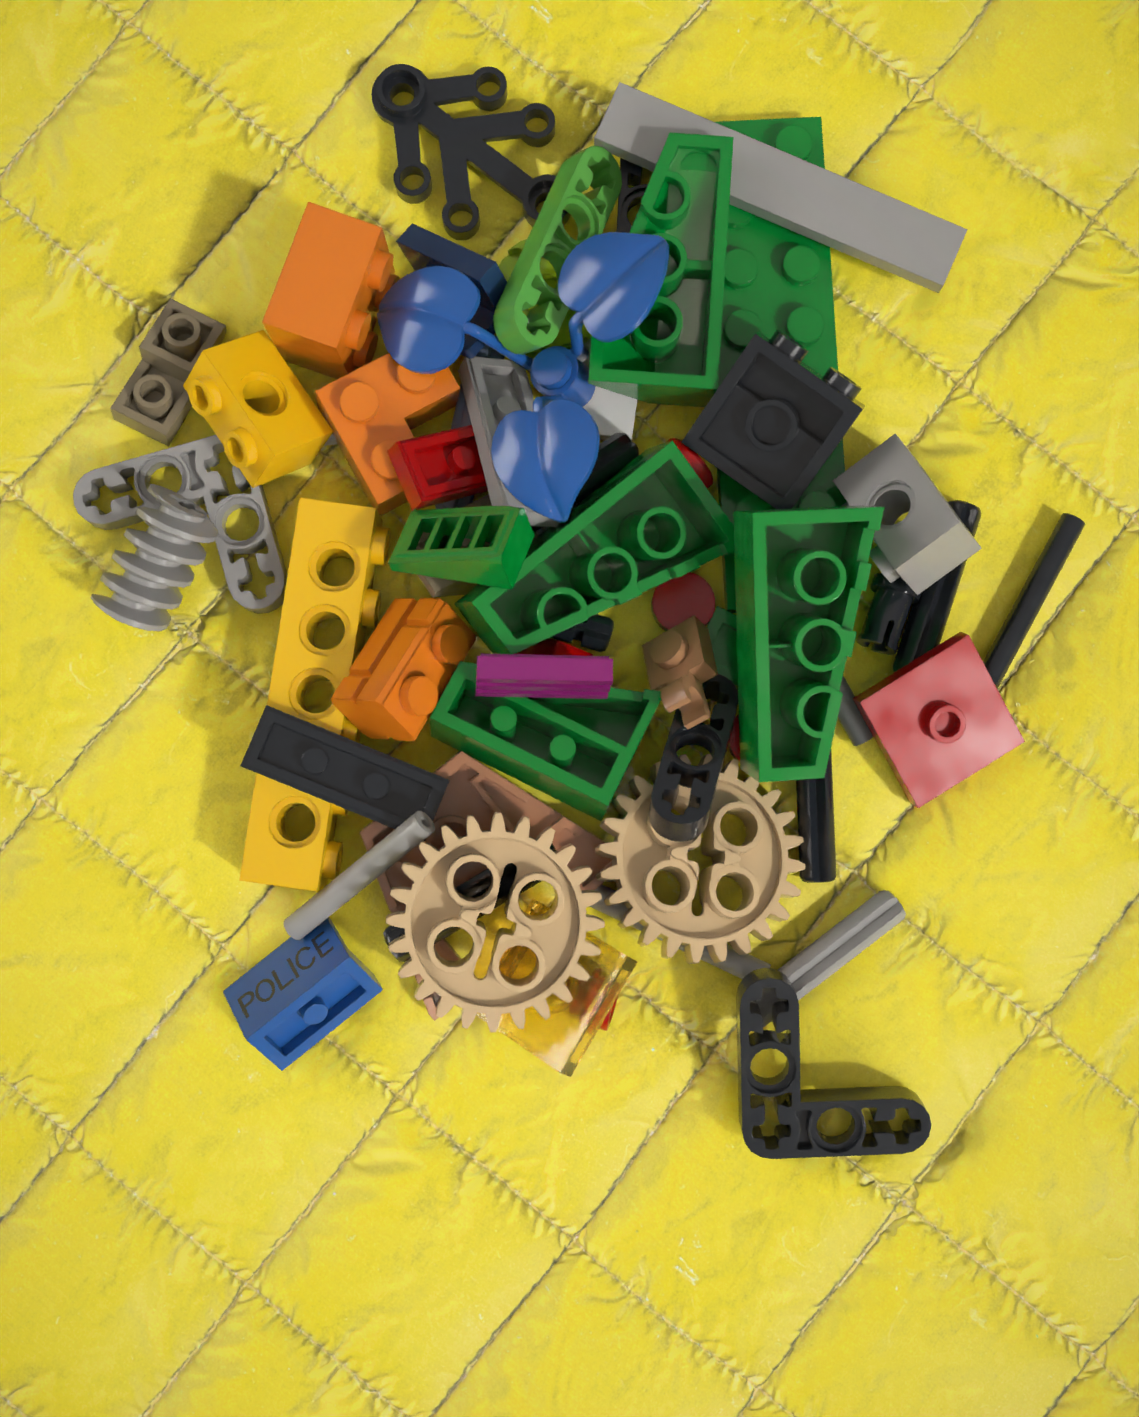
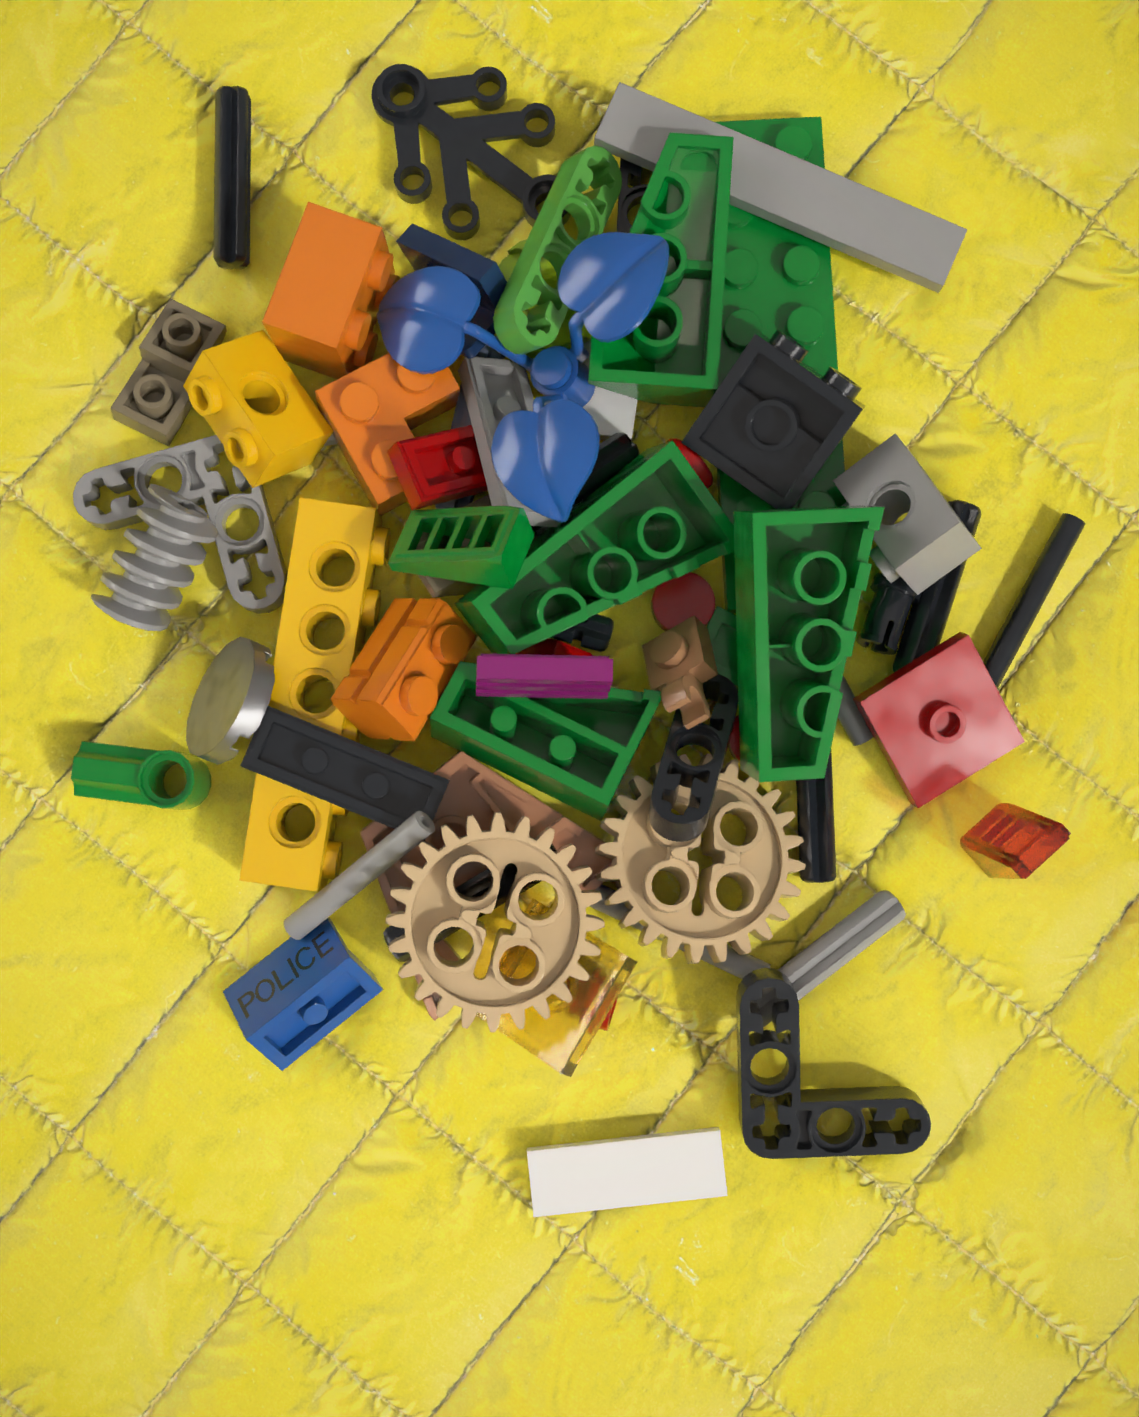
none -> green piece [71,741,211,810]
none -> tile [186,637,275,765]
none -> black axle [213,86,251,270]
none -> white tile [527,1127,728,1217]
none -> clear red slope [960,803,1071,879]

